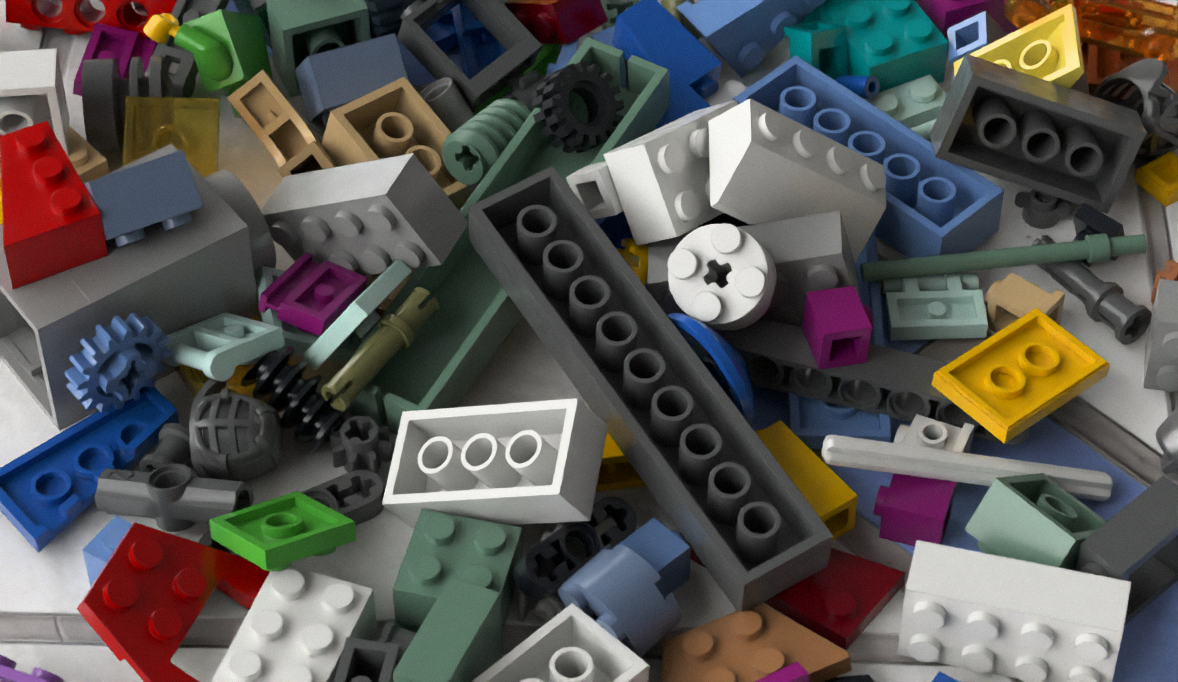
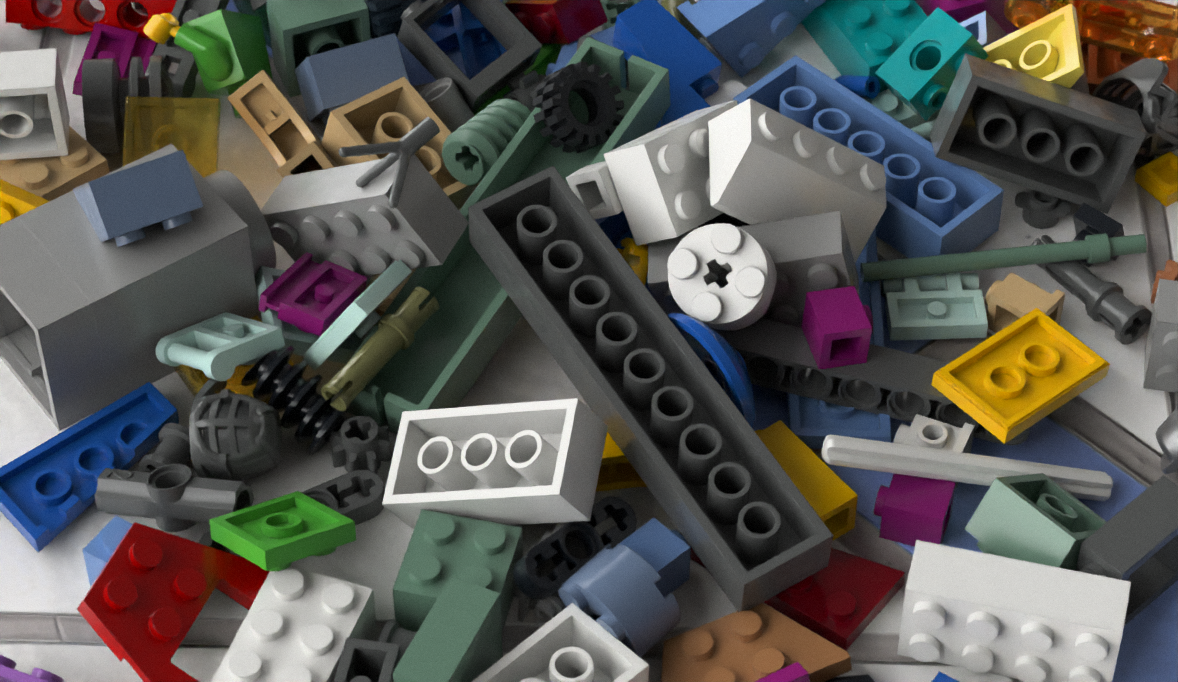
red wedge [0,121,108,289] -> none
medium blue gear [65,312,171,413] -> none
teal brick [784,20,847,80] -> none
none -> dark grey plant [339,117,440,209]
none -> teal brick [875,7,989,121]

